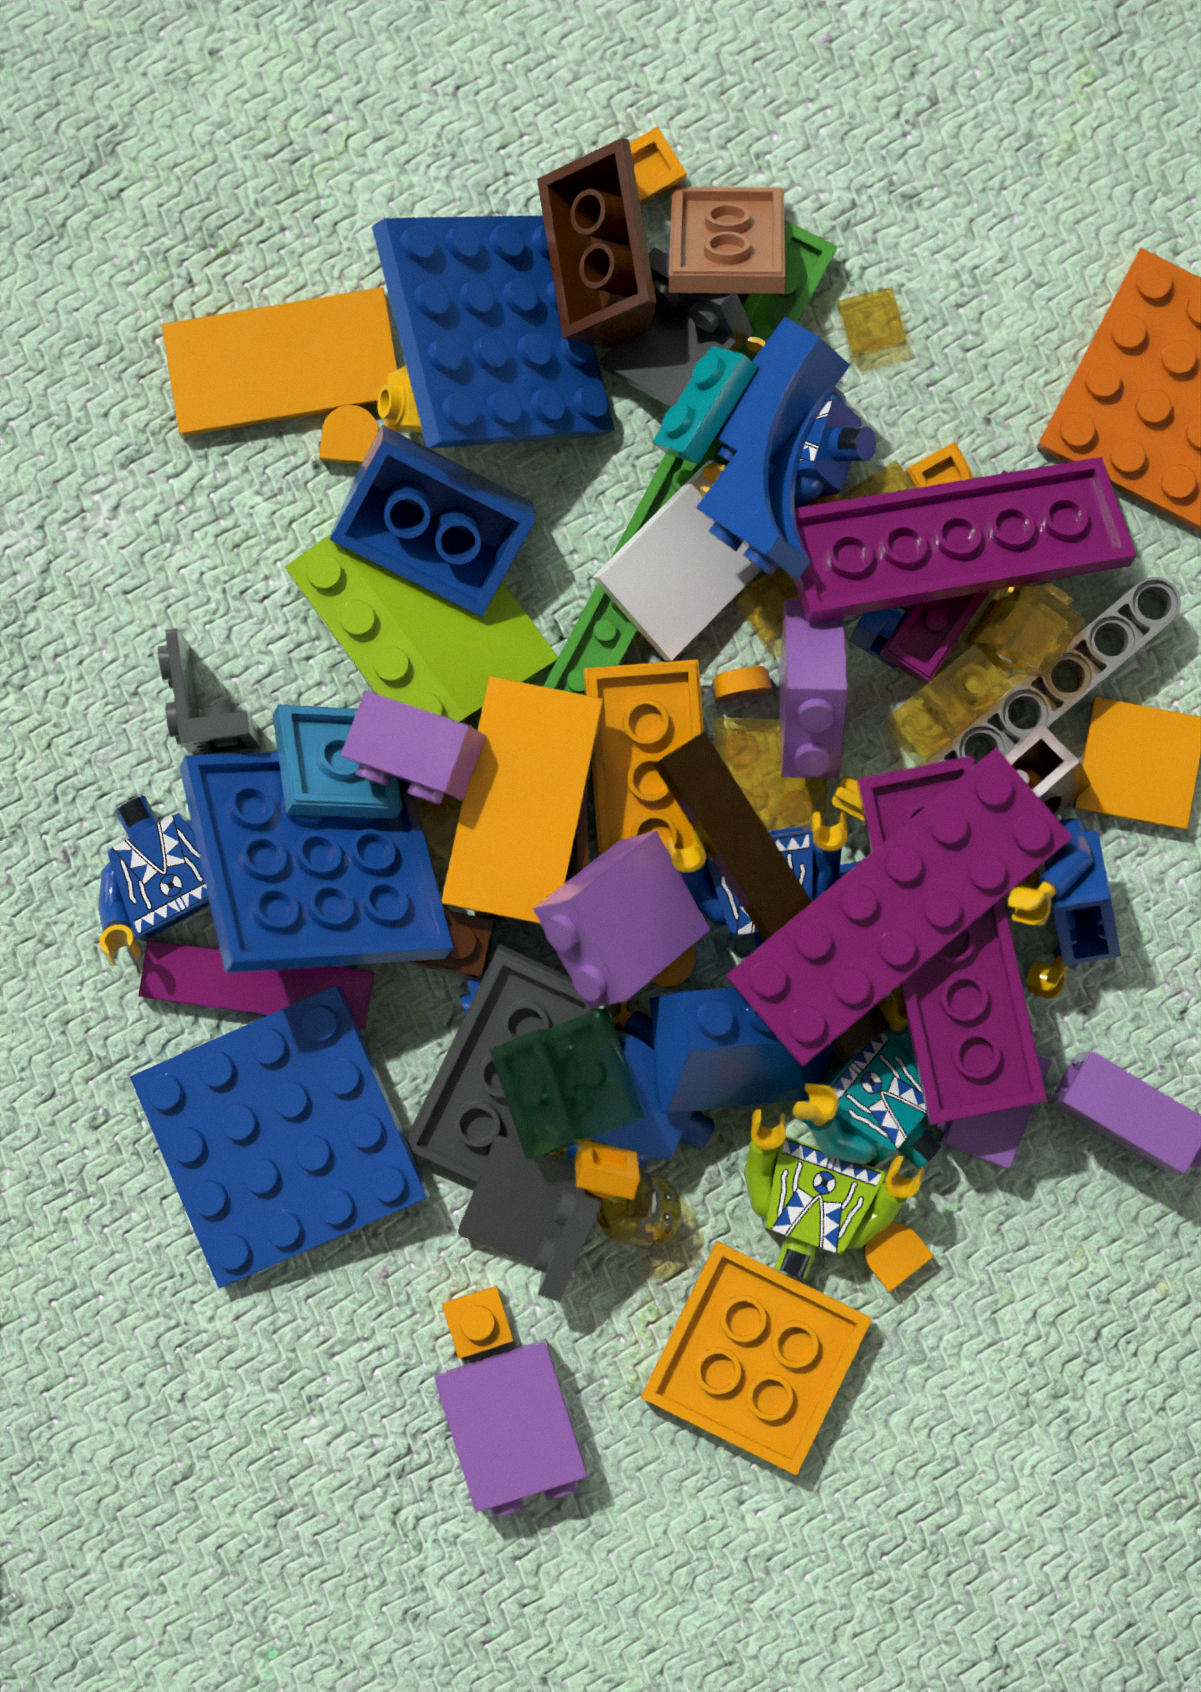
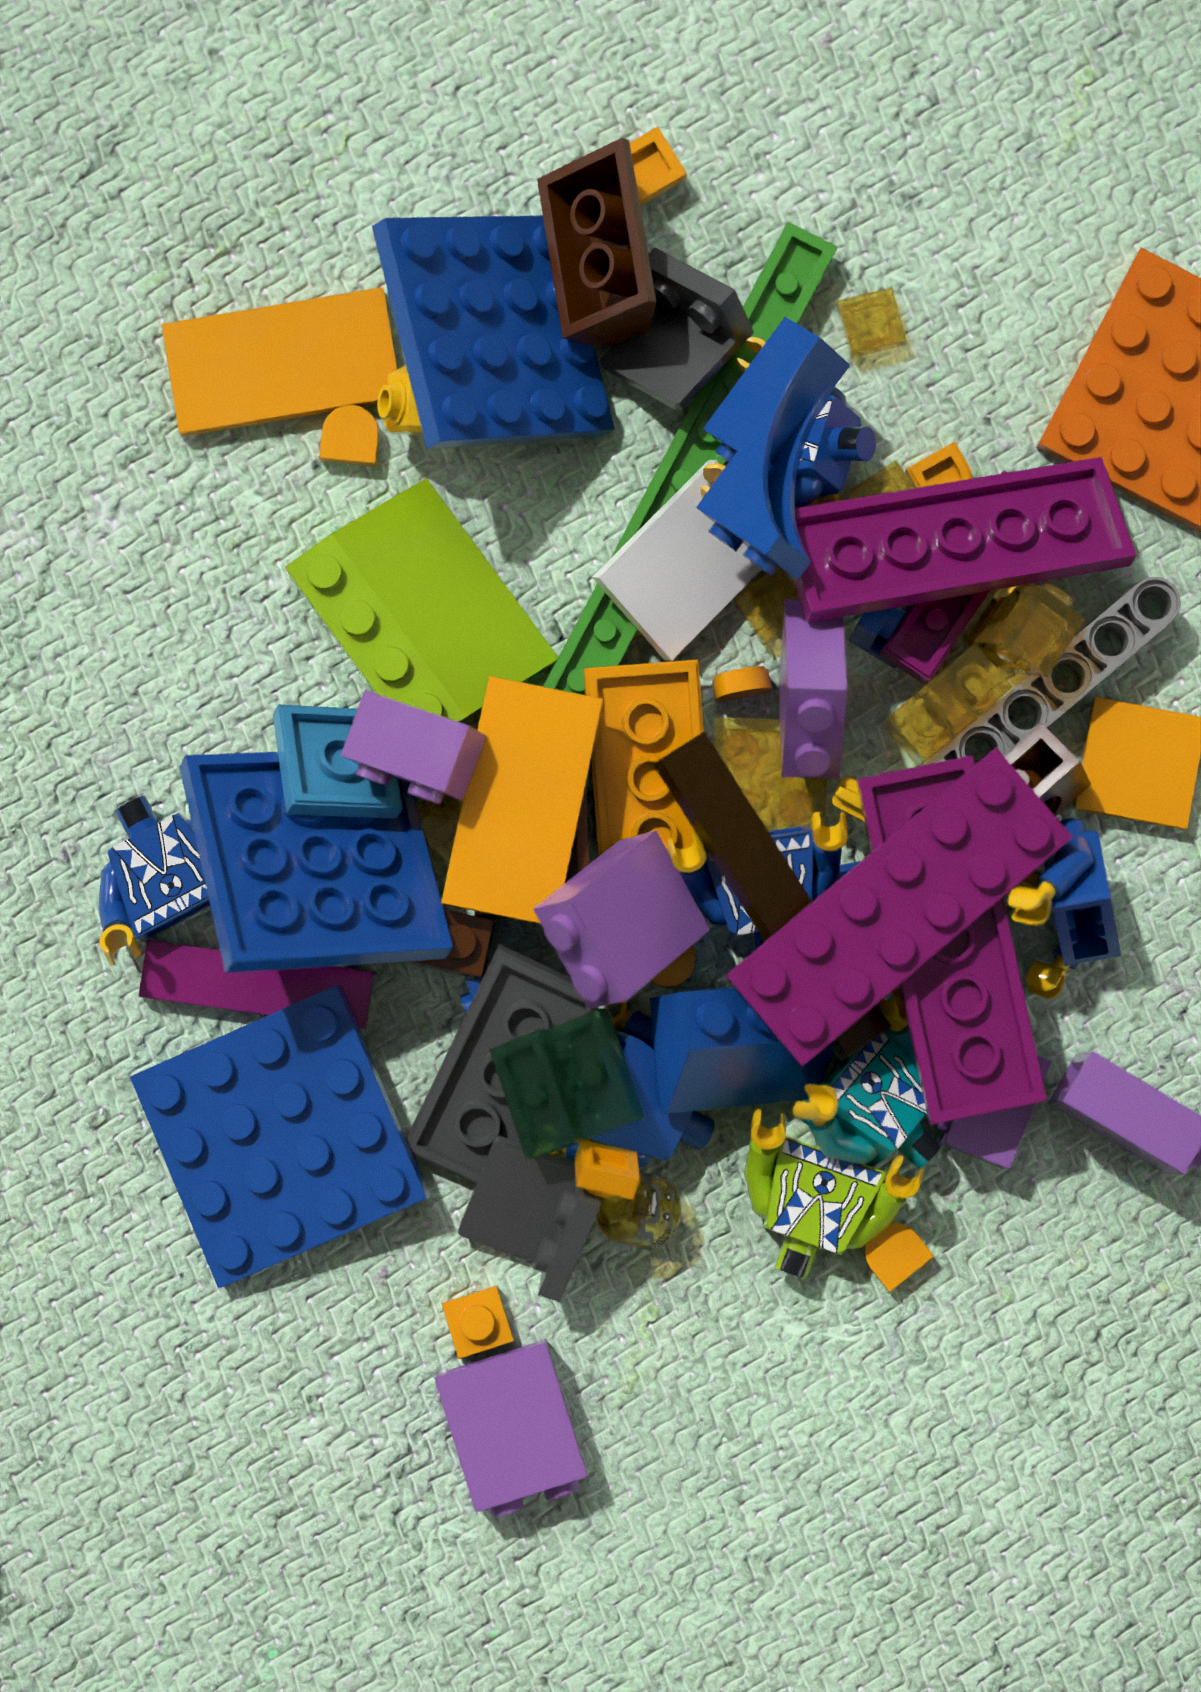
dark grey bracket [158,628,261,755] -> none
blue slope [329,425,536,617] -> none
light orange plate [640,1241,873,1476] -> none
teal plate [652,346,758,464] -> none
nougat tile [669,187,785,294] -> none

